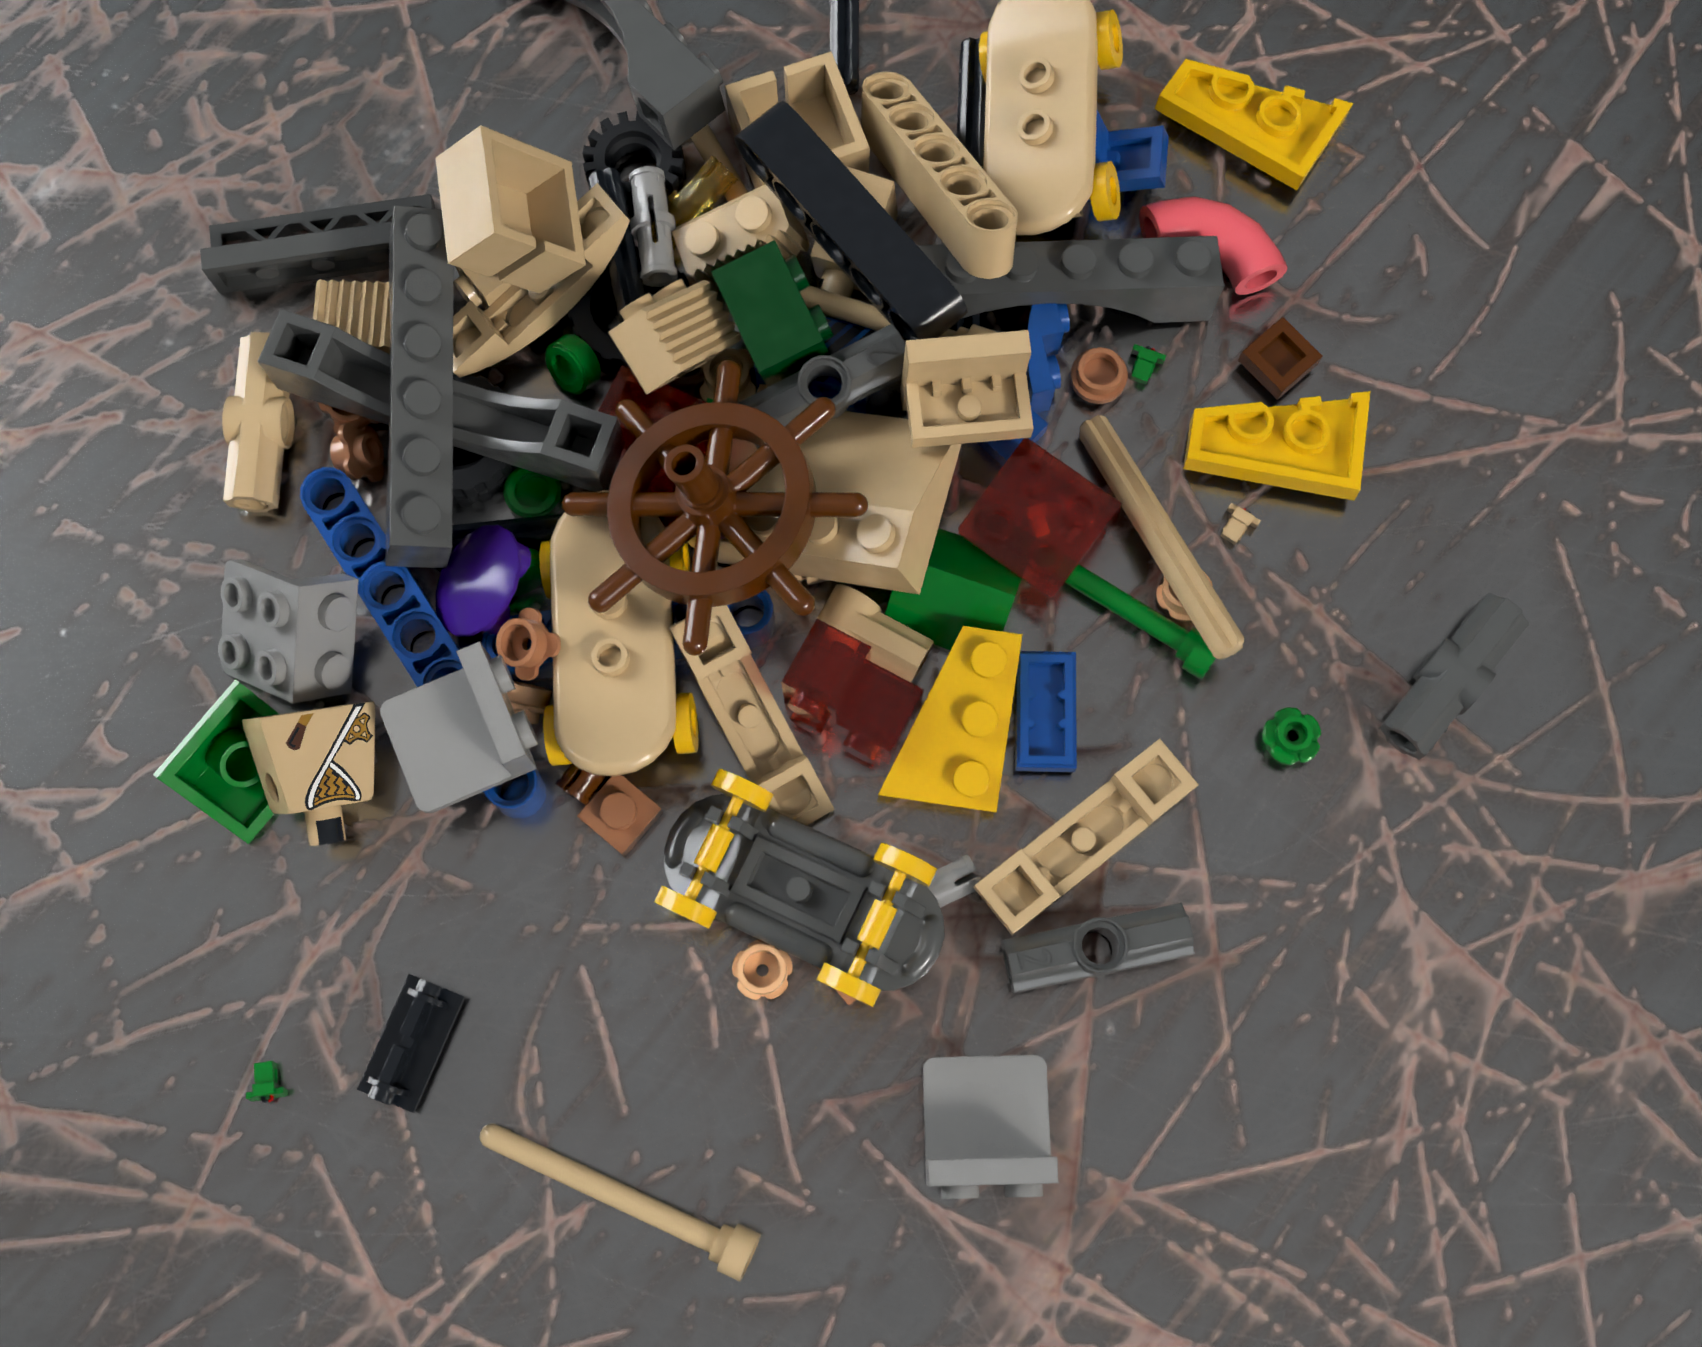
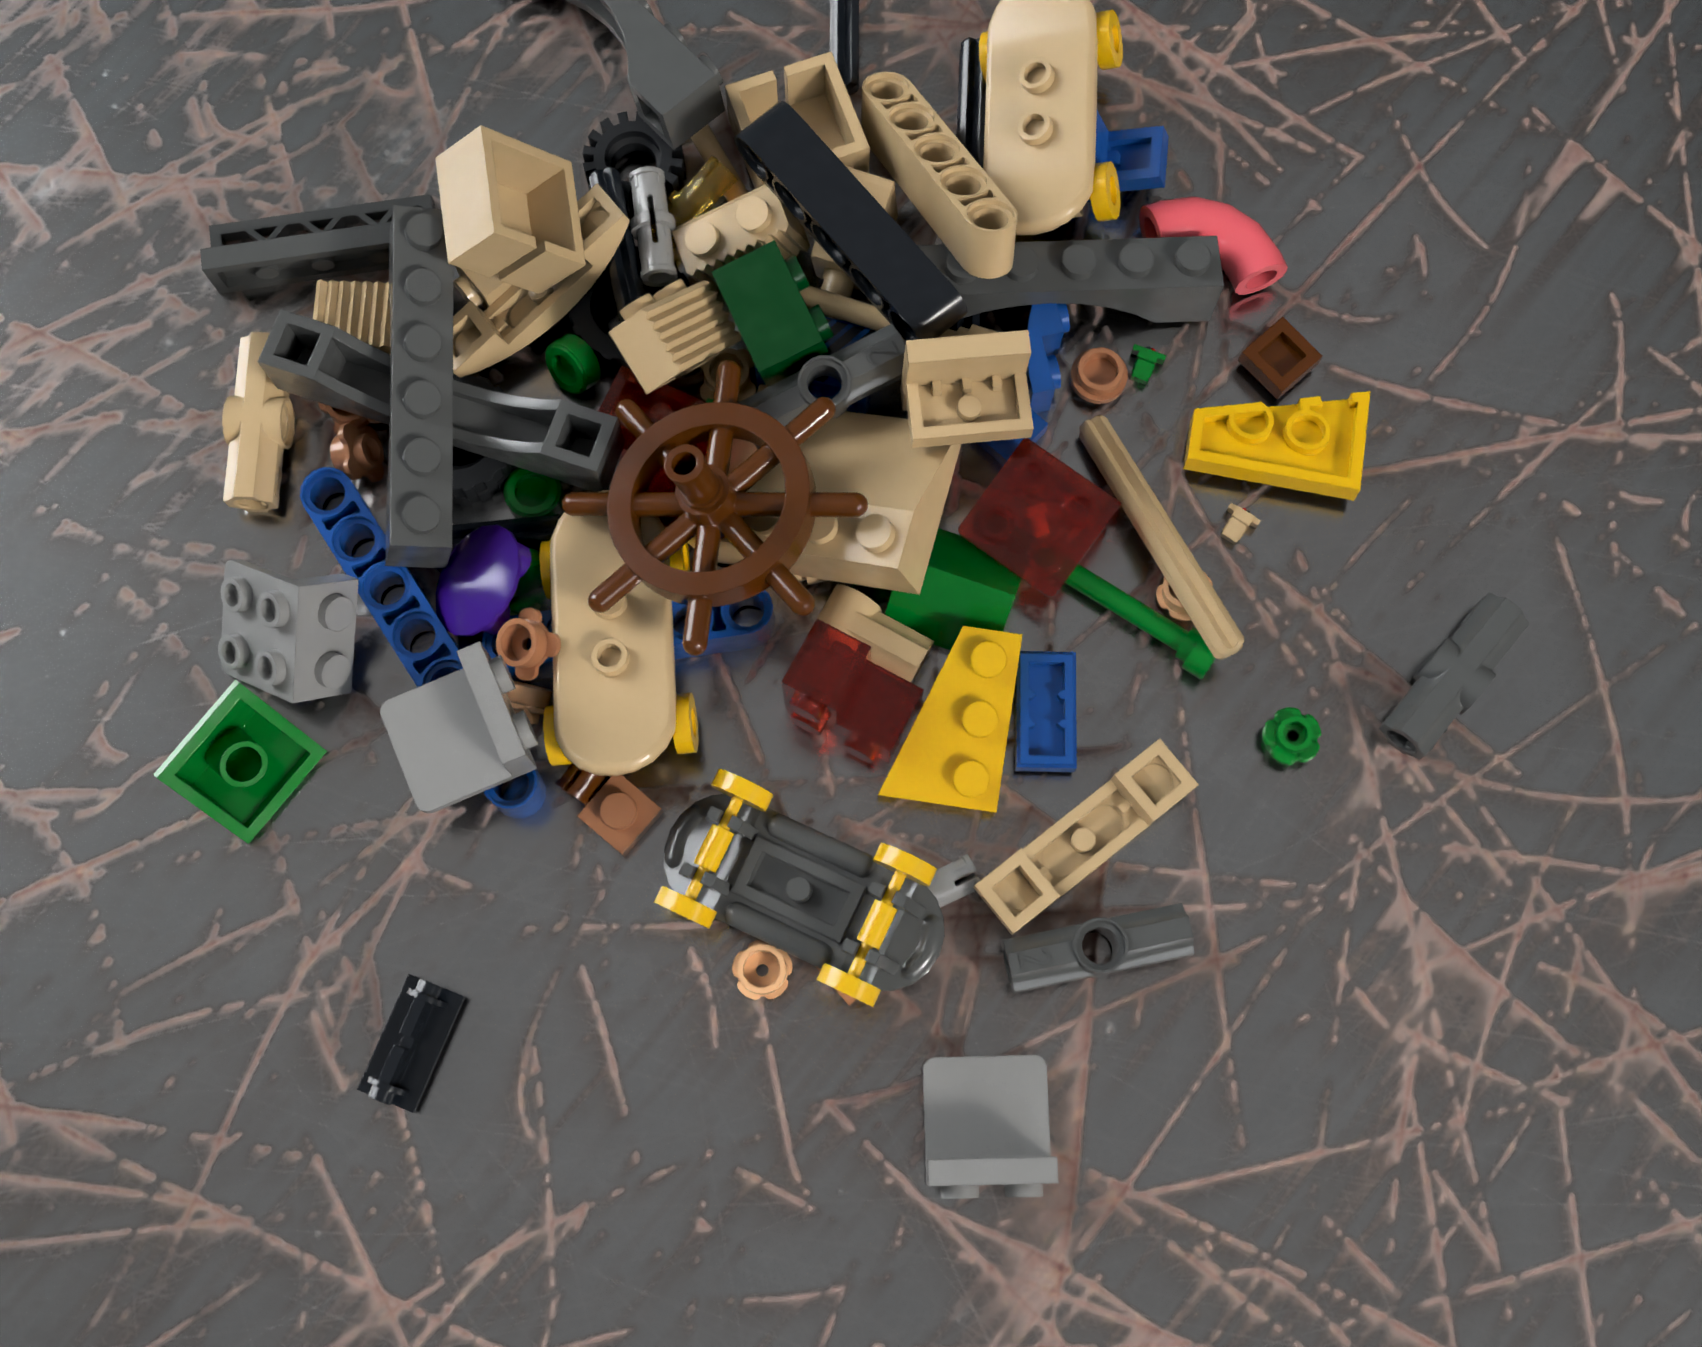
tan torso [242,701,375,846] -> none
green piece [246,1061,288,1103] -> none
tan piece [479,1123,761,1282] -> none
tan slope [669,605,835,825] -> none
yellow wing [1154,59,1353,191] -> none

